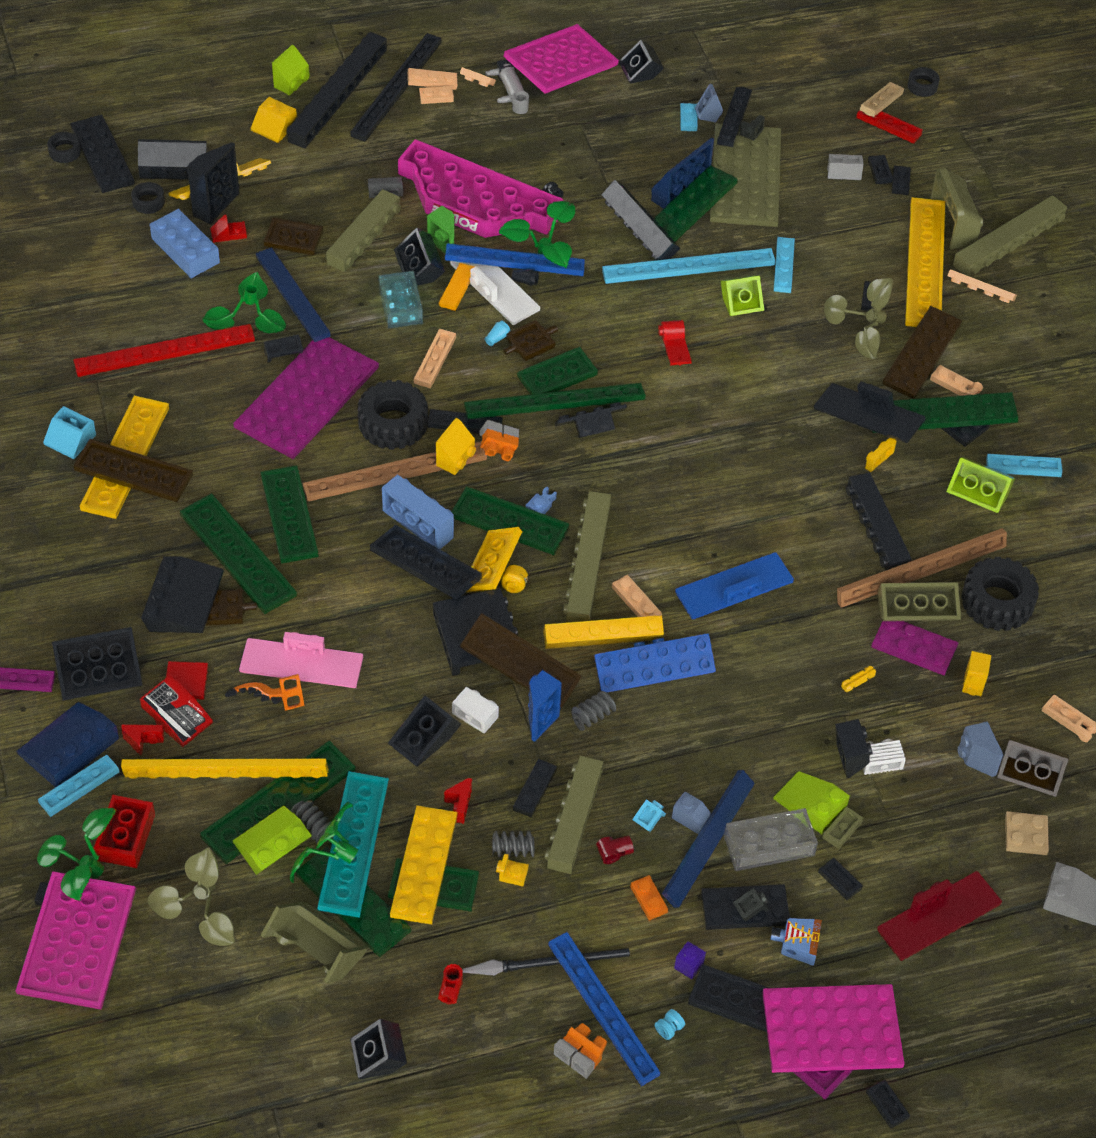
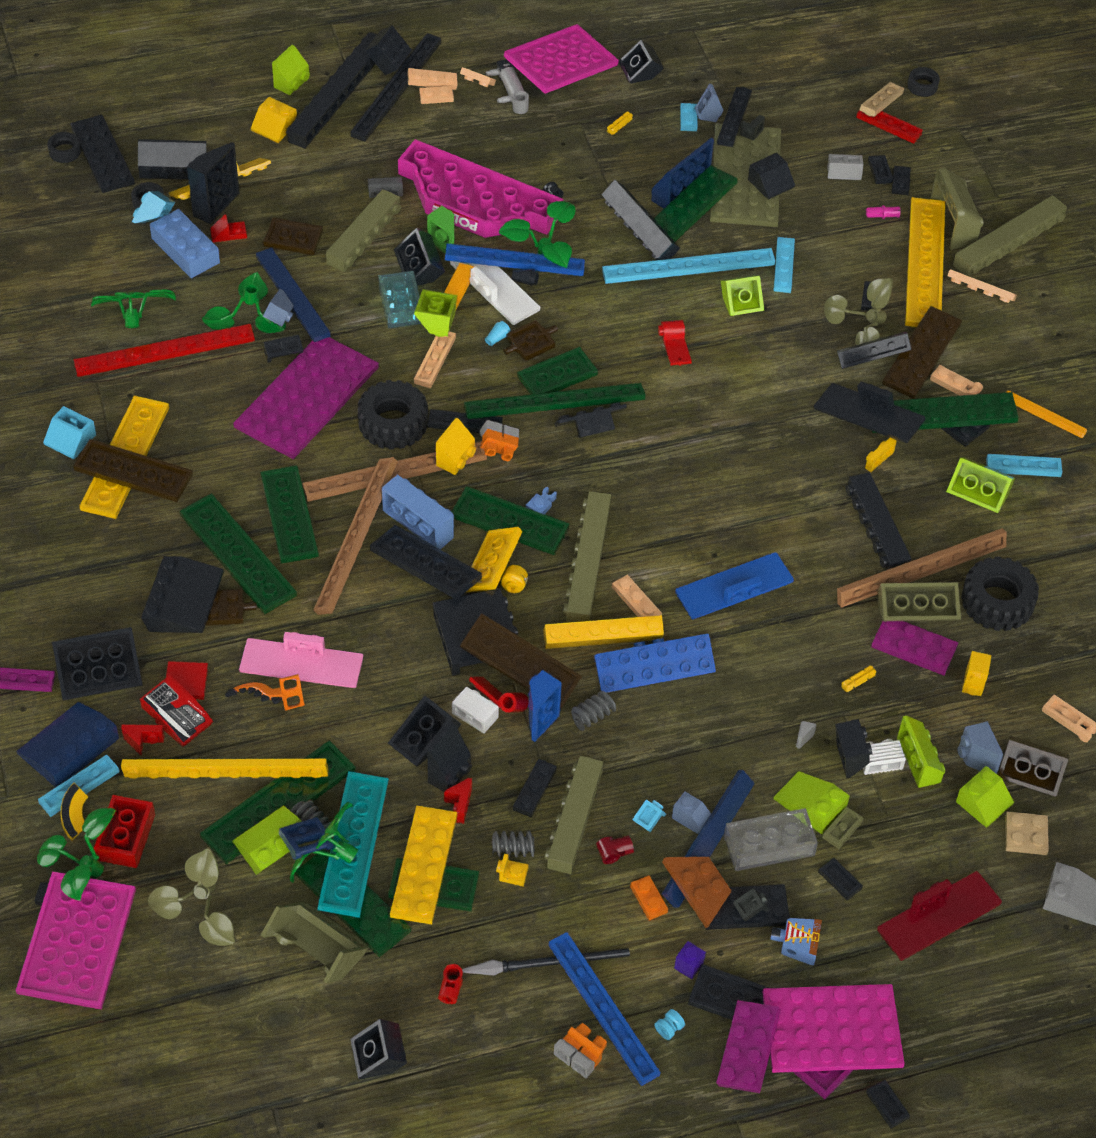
none -> tile [60,783,88,841]
none -> green plant [91,289,176,328]
none -> medium azure slope [132,191,175,223]
none -> sand blue slope [263,289,294,327]
none -> dark blue plate [279,817,334,860]
none -> medium nougat plate [313,457,398,615]
none -> black brick [365,25,412,75]
none -> lime slope [414,289,458,337]
none -> black slope [427,721,472,792]
none -> red door [469,676,529,713]
none -> yellow axle [607,112,633,135]
none -> dark orange wing [662,857,731,928]
none -> magenta plate [716,1000,781,1093]
none -> black slope [748,152,795,200]
none -> light grey slope [796,721,816,749]
none -> black plate [837,331,911,369]
none -> dark pink axle [866,205,900,219]
none -> lime slope [897,716,945,788]
none -> lime slope [956,766,1014,828]
none -> light orange axle [1007,391,1087,438]

